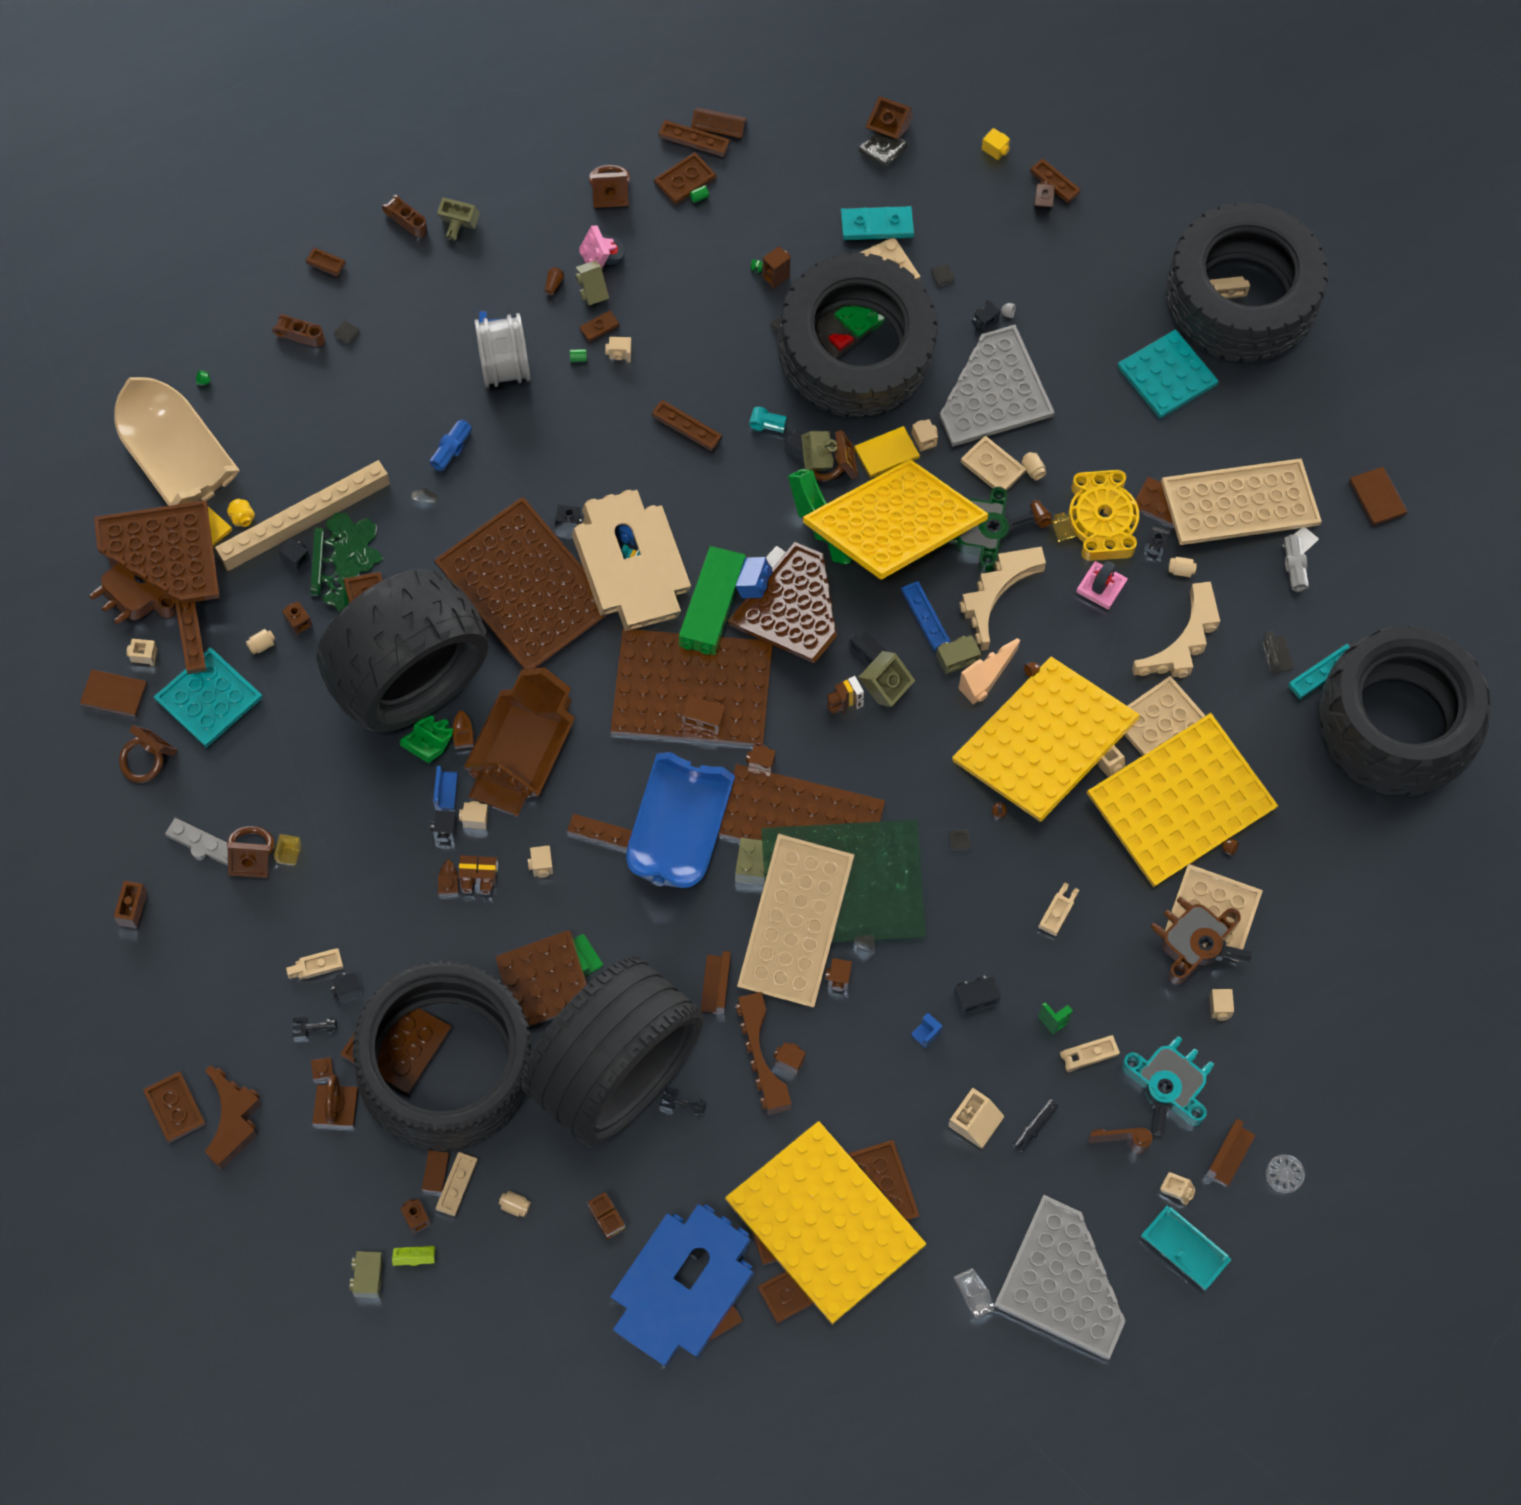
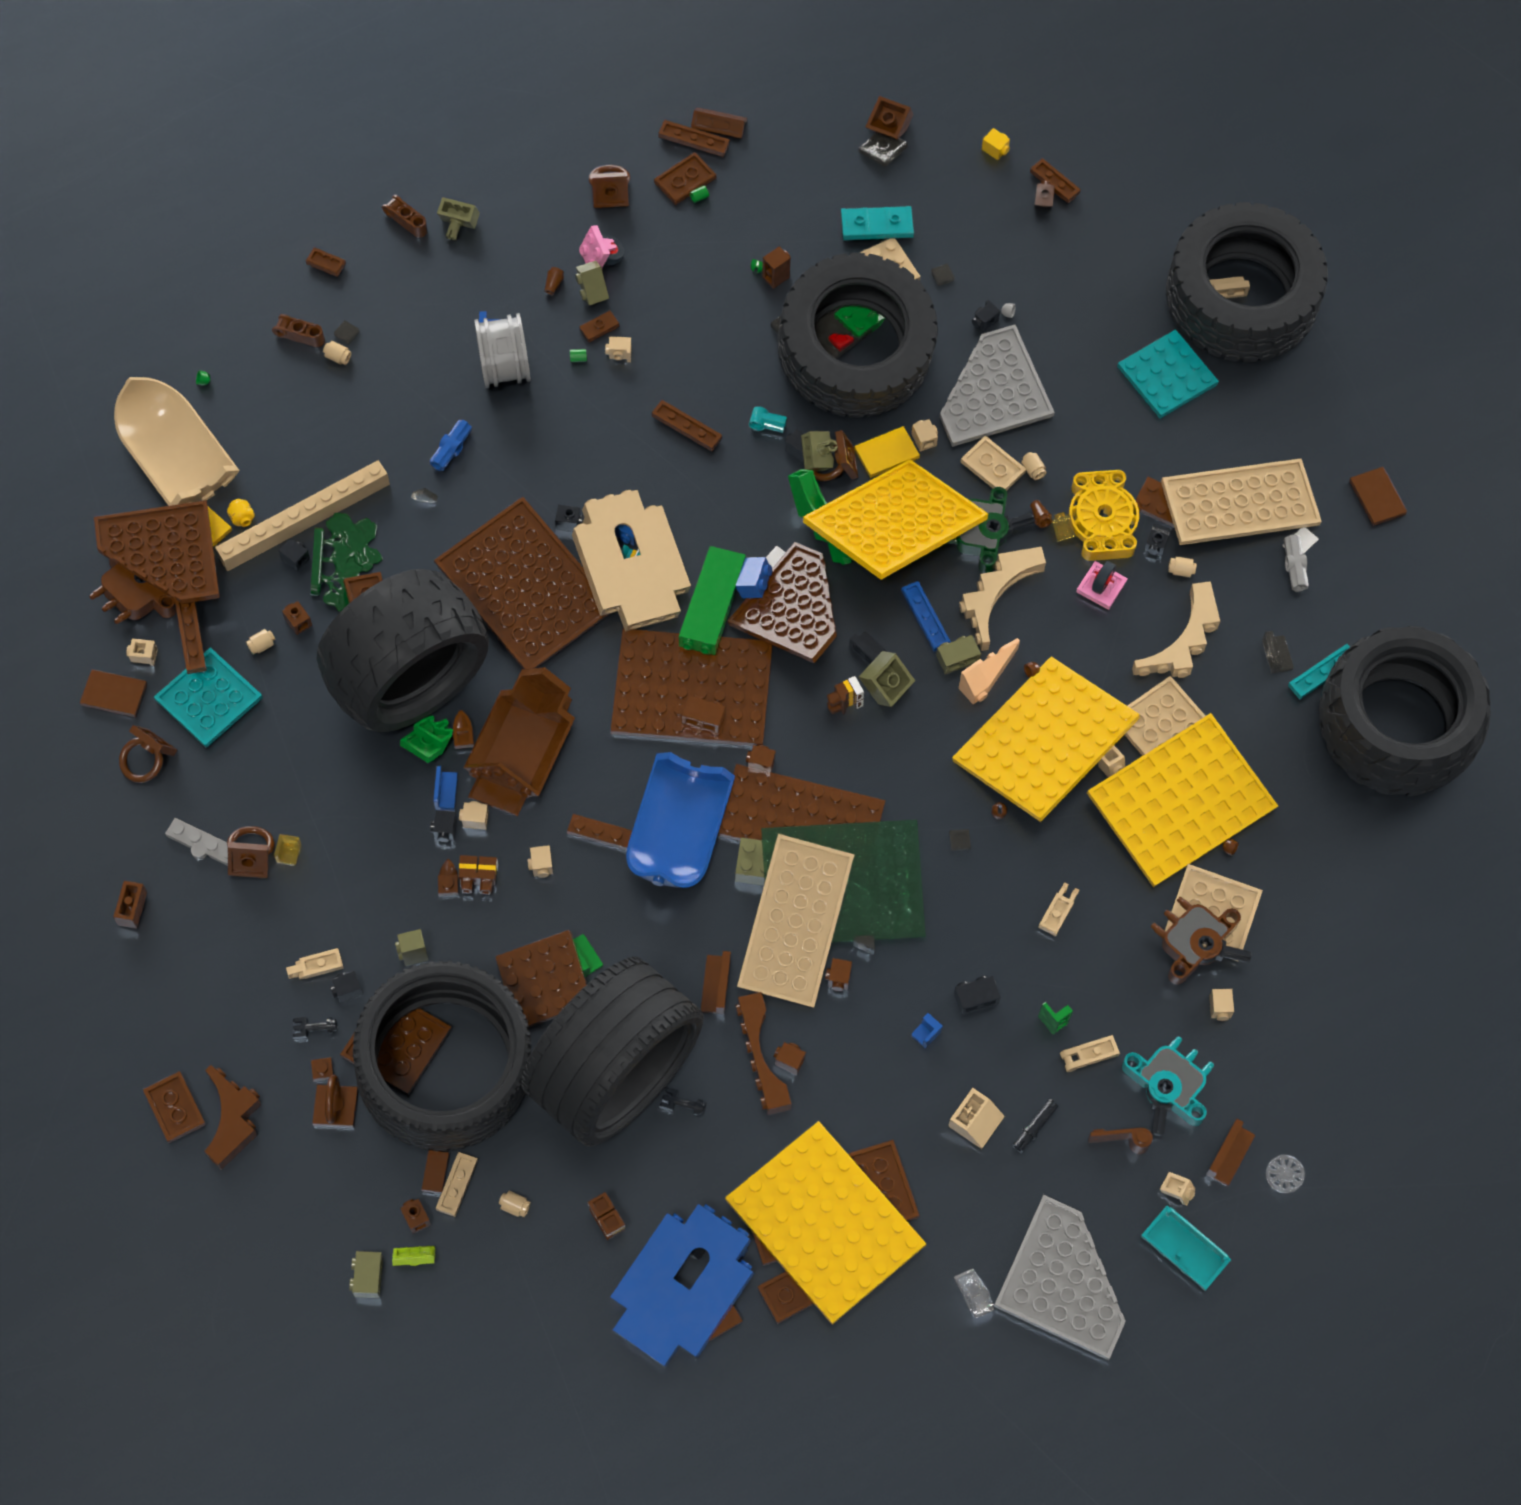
none -> tan brick [323,341,352,365]
none -> olive brick [395,929,429,966]

